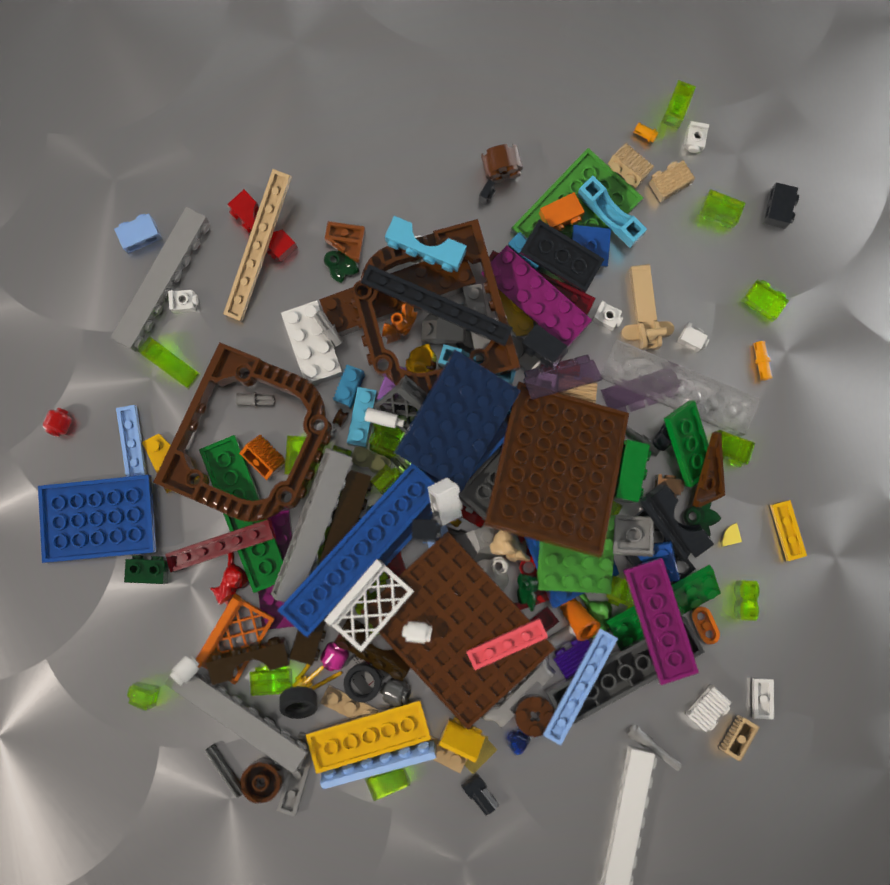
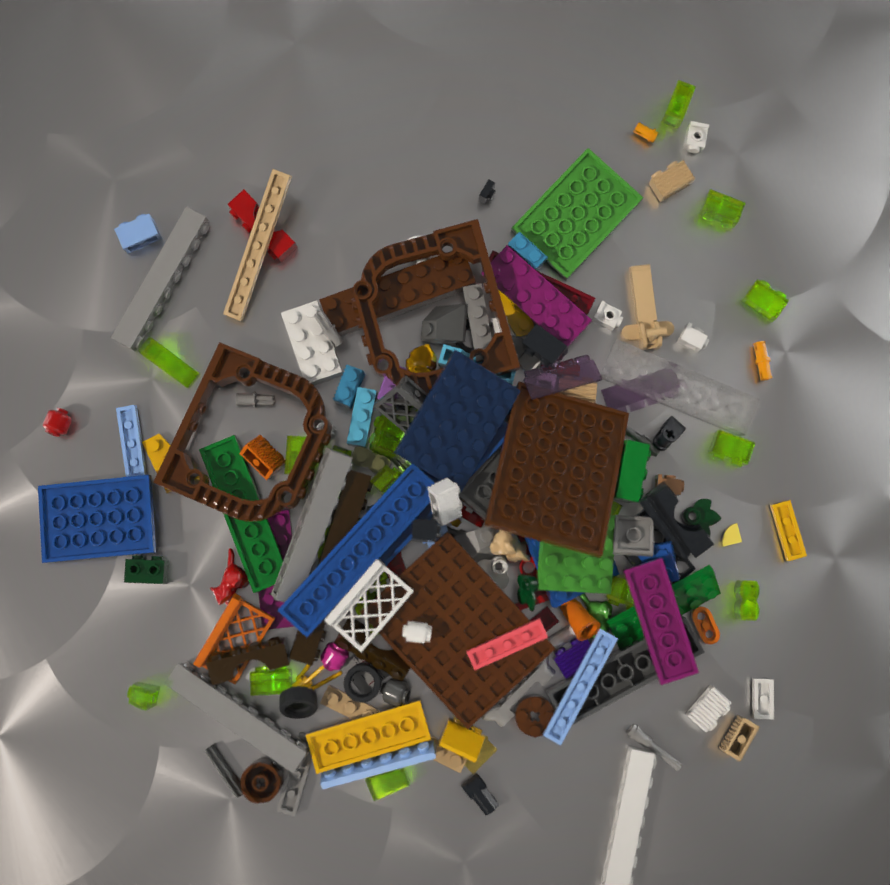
dark red plate [165,519,276,573] -> none
white brick [168,290,199,313] -> none
white brick [169,656,199,686] -> none
dark green plate [324,250,359,283] -> none
dark orange wing [325,221,365,262] -> none
reddish brown bush [332,408,349,428] -> none
black plate [361,264,513,347] -> none
white cylinder [365,407,405,428] -> none
orange piece [382,303,418,344] -> none
medium azure arch [385,216,467,272] -> none
reddish brown brick [481,144,523,184] -> none
clear blue cone [506,729,532,755] -> none
black plate [519,219,604,293] -> none
orange brick [539,192,585,232] -> none
blue plate [572,225,611,268] -> none
medium azure arch [577,176,647,248] -> none
tan brick [608,143,654,188] -> none
green plate [664,400,709,487] -> none
reddish brown wing [693,431,725,508] -> none
black brick [763,182,799,229] -> none

